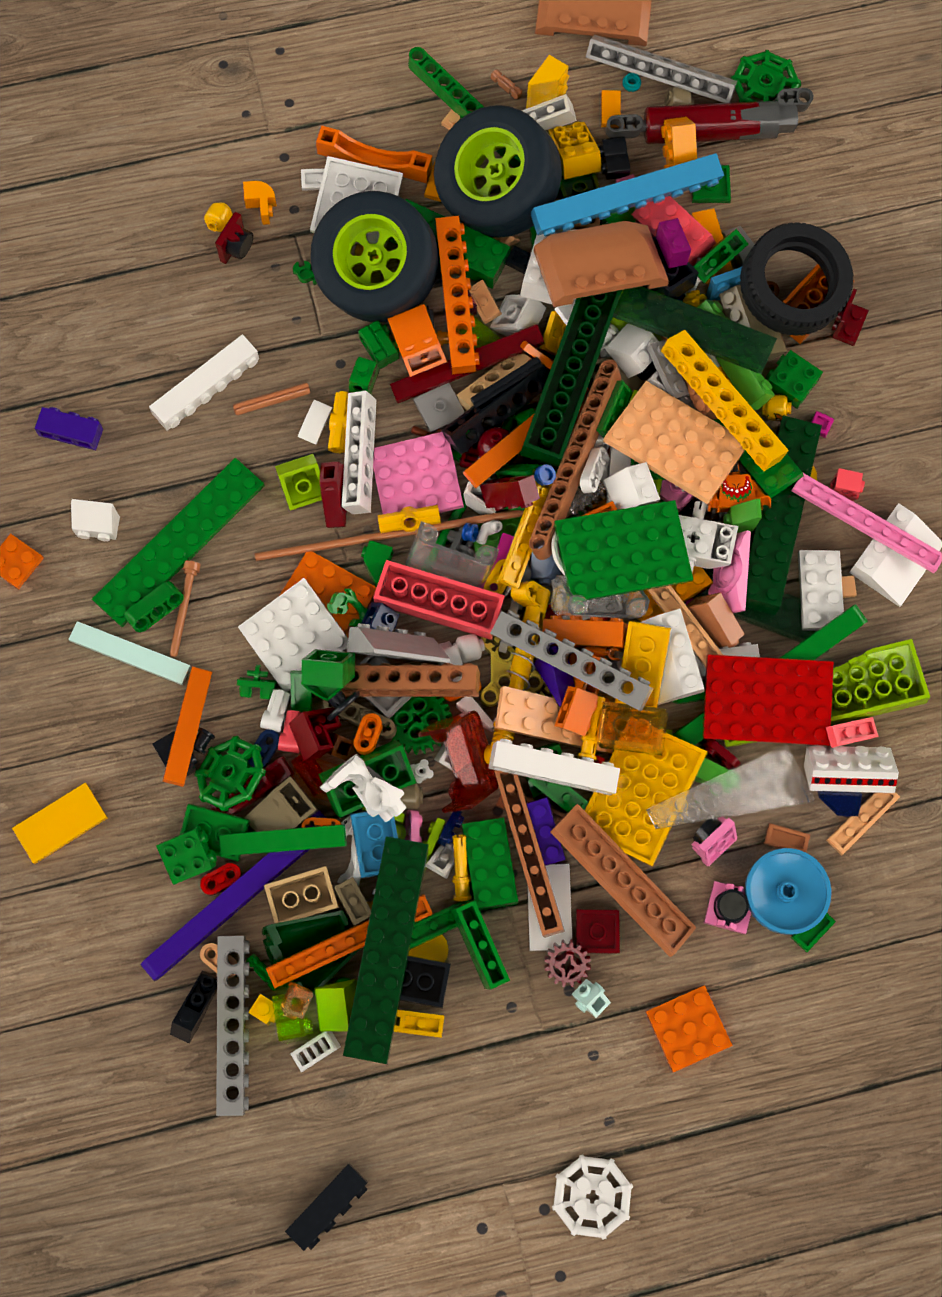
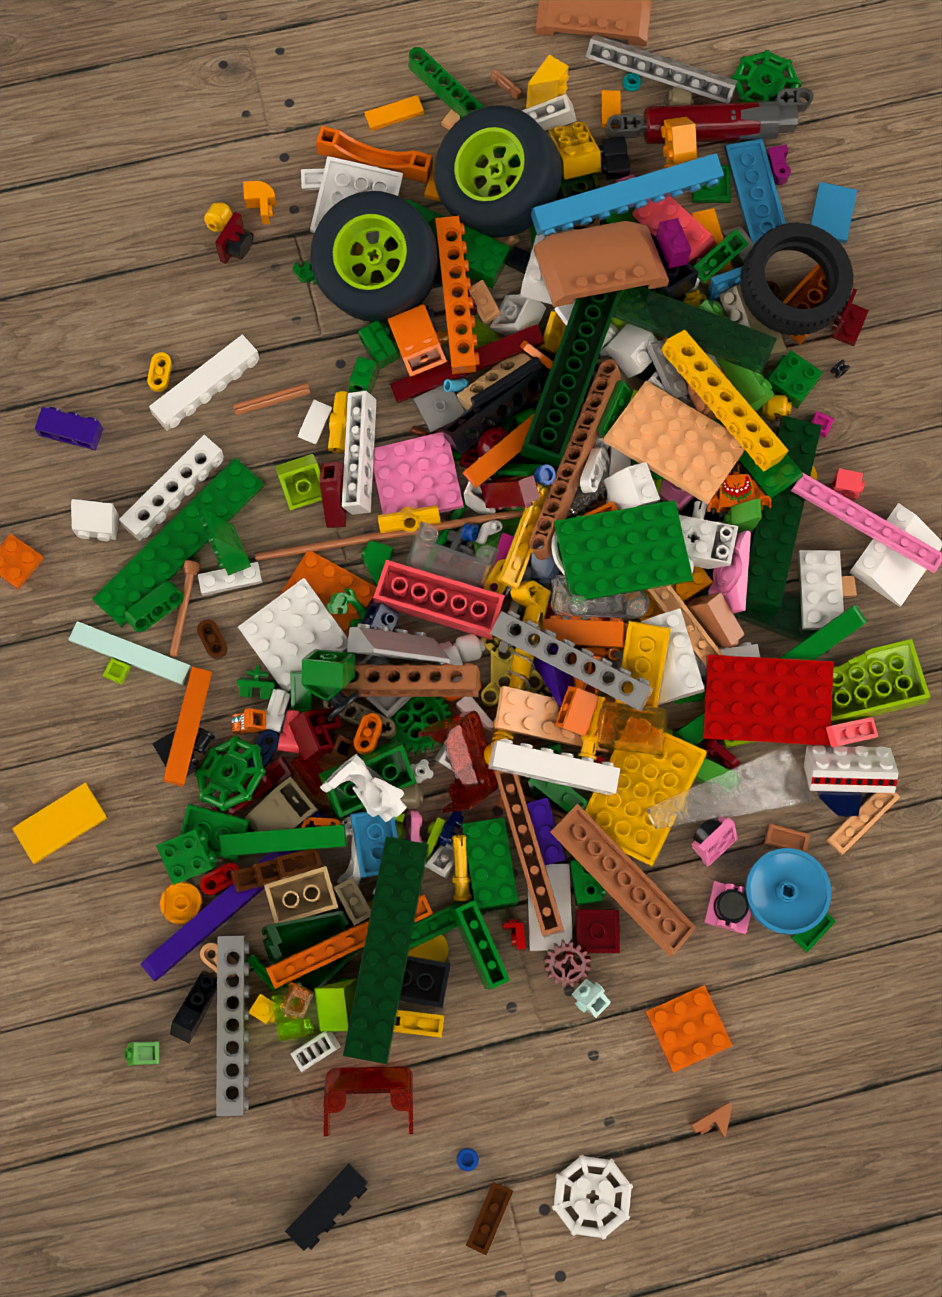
none -> lime tile [102,657,131,685]
none -> white brick [119,435,224,541]
none -> bright green bracket [124,1042,159,1066]
none -> yellow plate [147,352,172,392]
none -> light orange tile [160,882,203,925]
none -> reddish brown plate [197,619,227,659]
none -> white plate [198,562,262,596]
none -> green slope [200,508,251,576]
none -> reddish brown slope [231,849,323,894]
none -> orange leg [232,708,266,734]
none -> clear red windscreen [324,1066,414,1136]
none -> light orange tile [364,95,424,131]
none -> medium azure pin [443,378,469,393]
none -> blue tile [457,1148,479,1171]
none -> reddish brown plate [466,1182,513,1255]
none -> red bracket [502,919,525,951]
none -> green brick [569,860,606,906]
none -> nougat slope [690,1102,732,1138]
none -> dark azure plate [724,139,786,244]
none -> magenta leg [766,144,791,185]
none -> dark azure tile [810,182,857,244]
none -> black bush [830,359,850,379]

